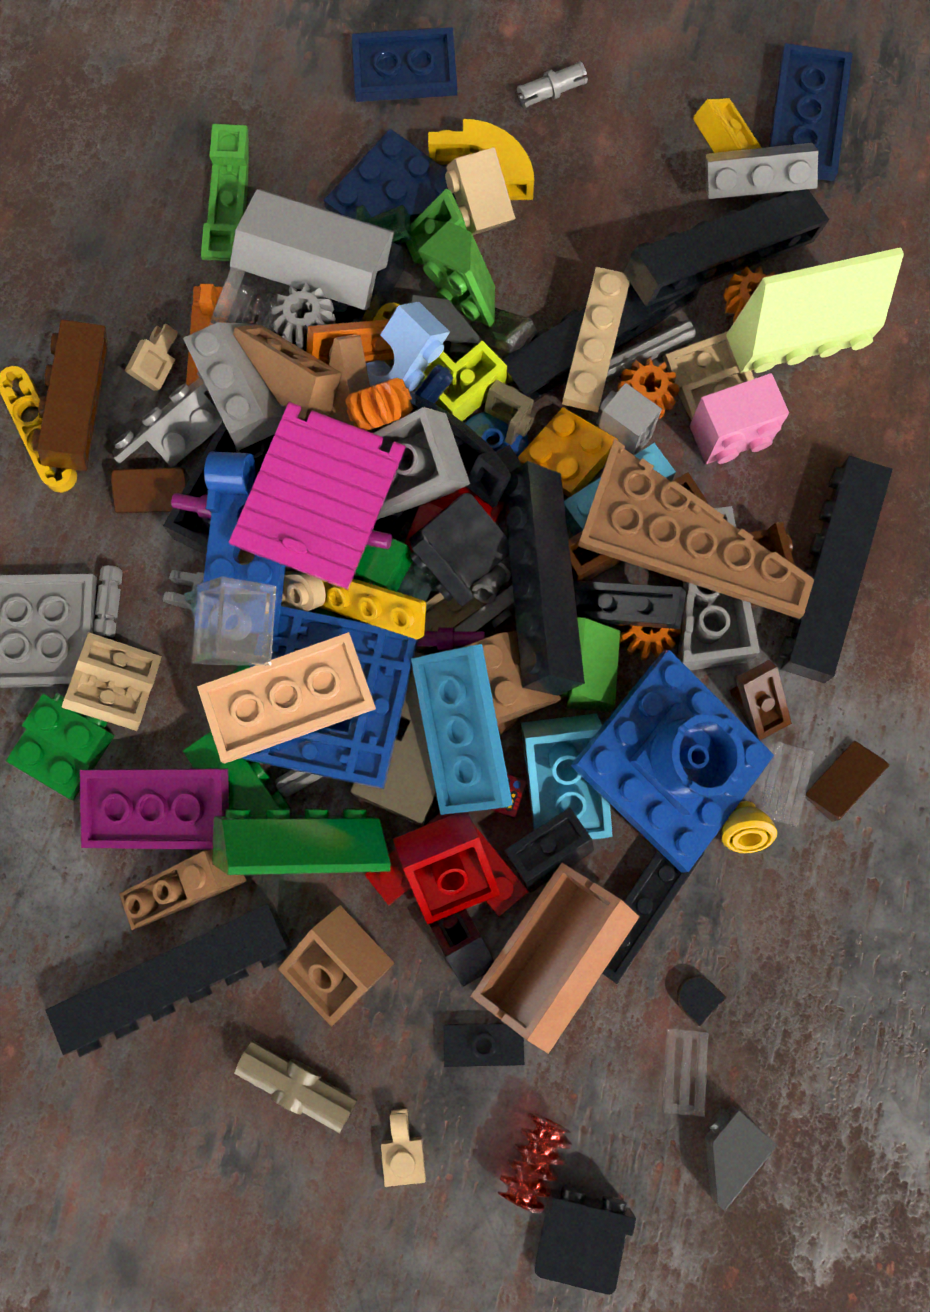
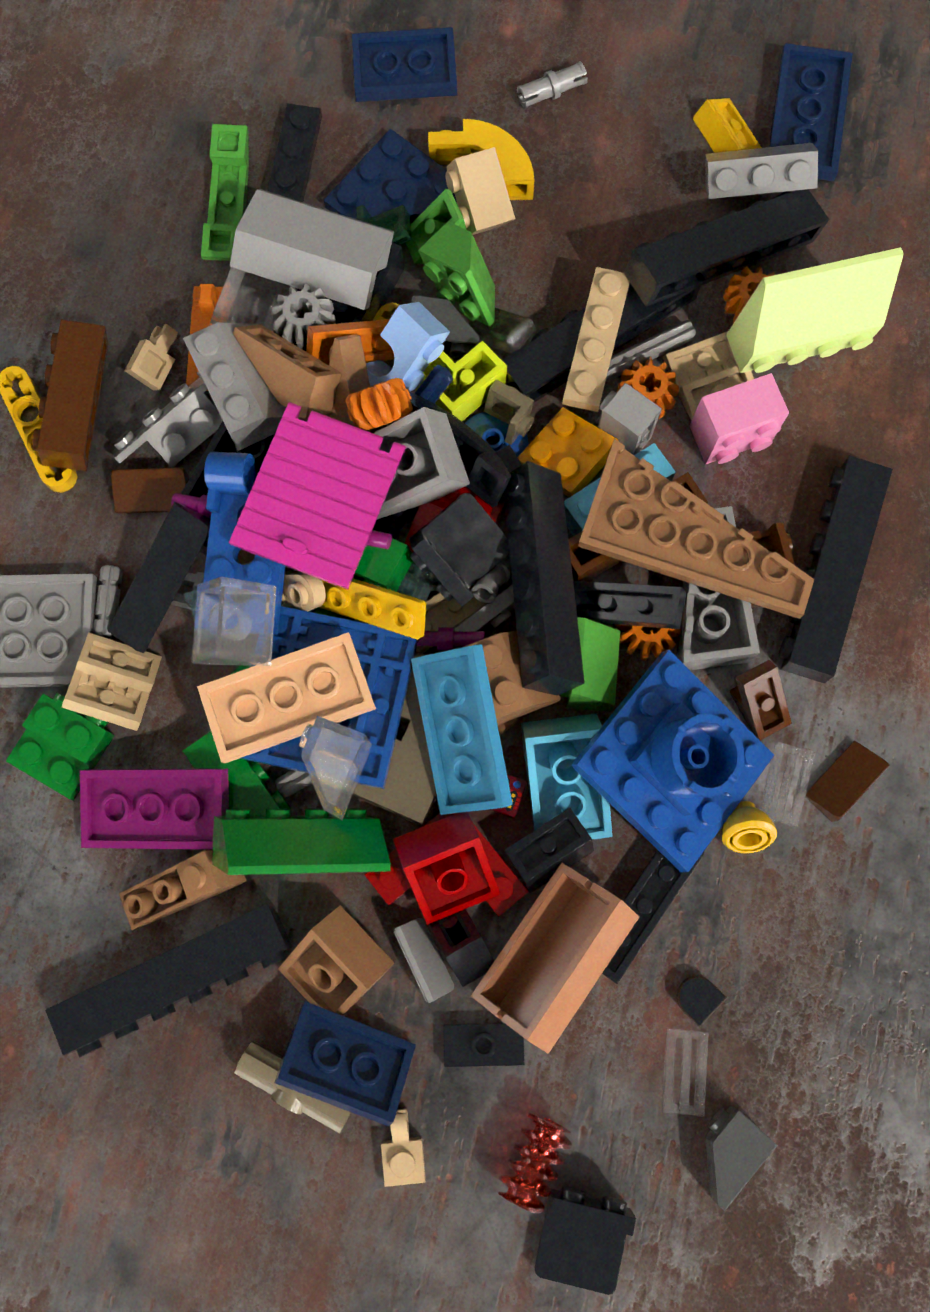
none -> black slope [108,502,210,653]
none -> black plate [267,103,322,202]
none -> dark blue plate [274,1001,416,1127]
none -> clear slope [299,716,373,820]
none -> light grey slope [394,918,454,1003]

